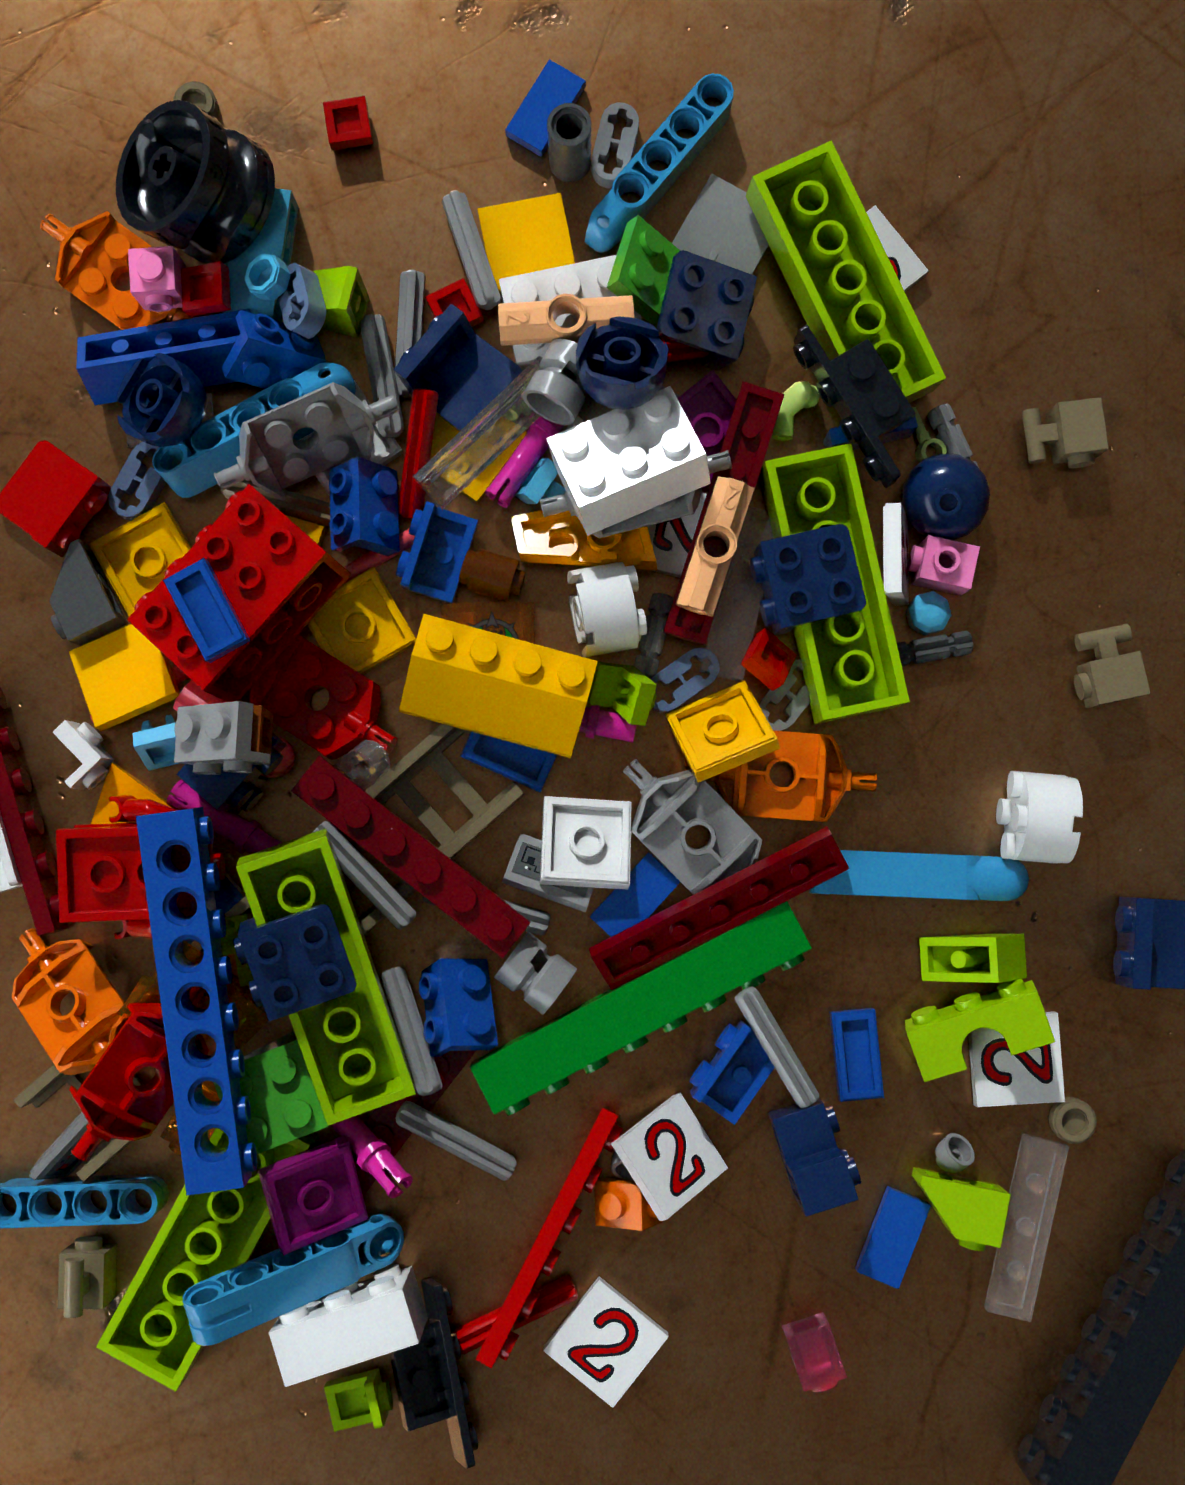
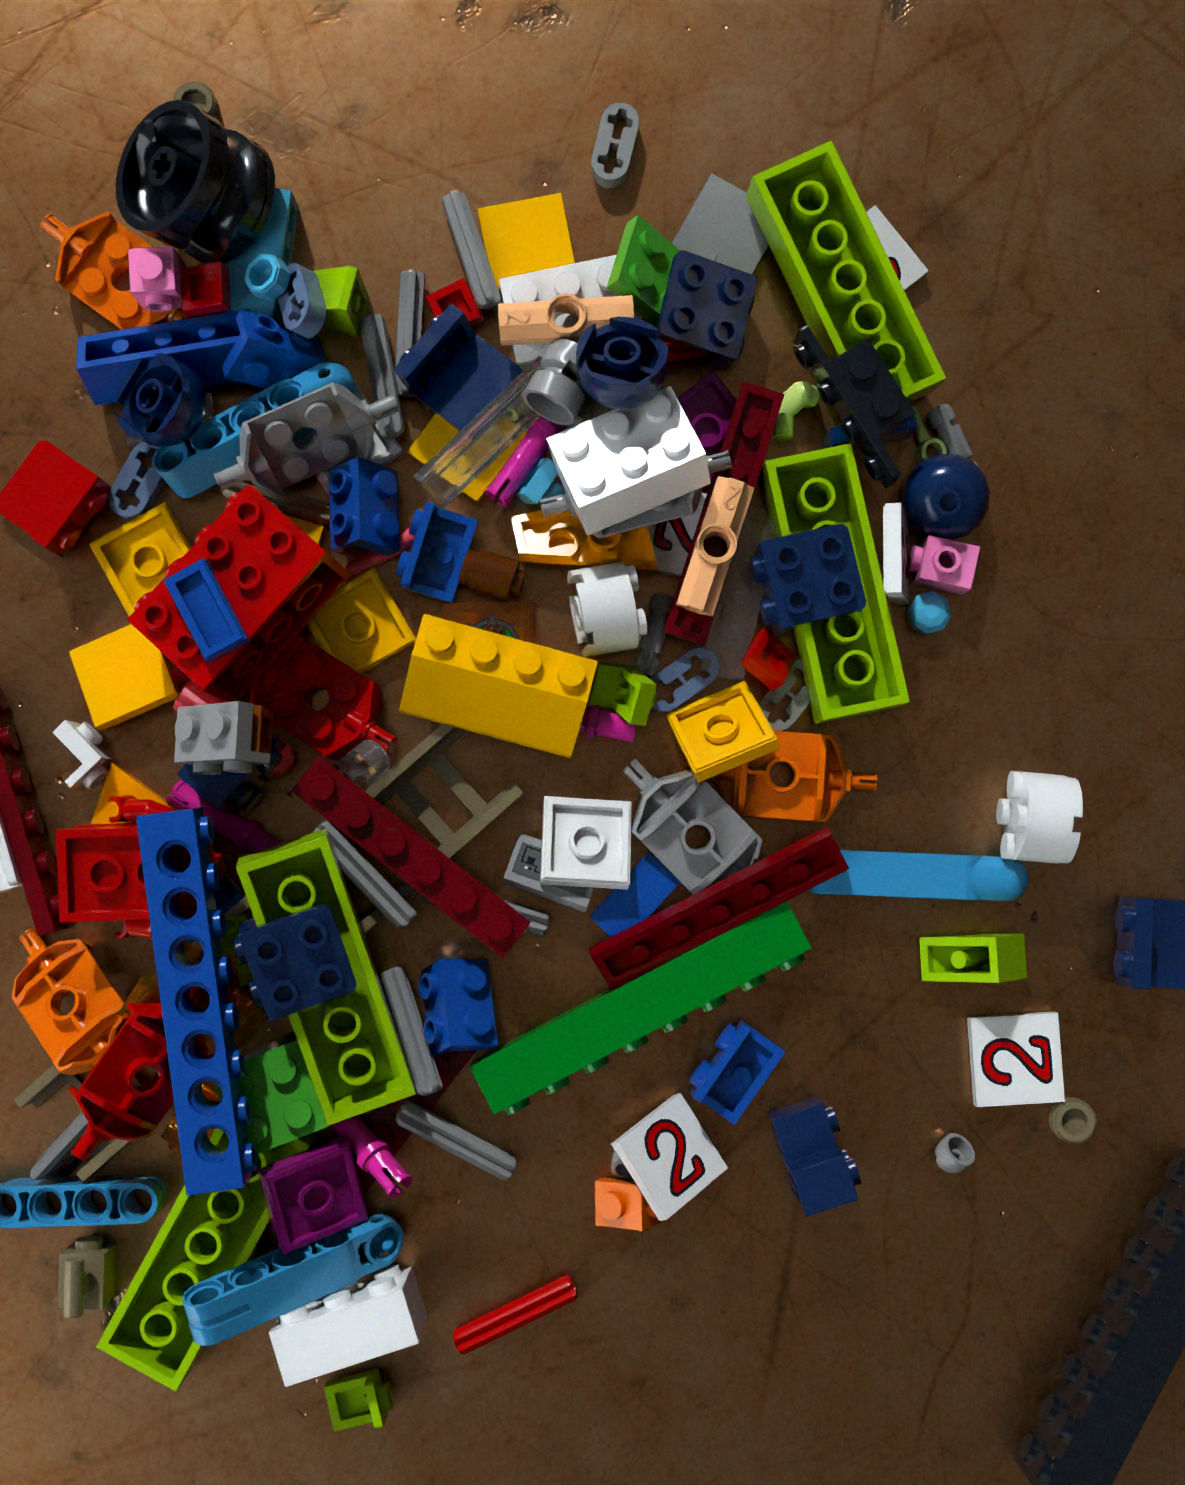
dark grey slope [49,539,128,646] -> none
medium azure tile [132,714,179,771] -> none
red plate [323,96,374,151] -> none
black bracket [390,1278,478,1469] -> none
red axle [398,388,439,519] -> none
blue tile [459,732,557,792] -> none
red plate [475,1108,623,1369] -> none
light grey wheel [494,932,577,1015] -> none
blue tile [505,59,586,157] -> none
white tile [543,1276,669,1408] -> none
dark grey pin [547,103,591,182] -> none
dark azure piece [585,73,734,253] -> none
light grey axle [735,986,819,1109] -> none
clear pink brick [782,1312,847,1392] -> none
blue tile [829,1008,884,1102] -> none
blue tile [855,1185,931,1289] -> none
dark grey axle [897,631,973,666] -> none
lime arch [904,979,1055,1082] -> none
lime slope [912,1167,1011,1251] -> none
clear tile [984,1133,1069,1322] -> none
dark tan brick [1022,397,1109,468] -> none
dark tan brick [1074,624,1151,708] -> none

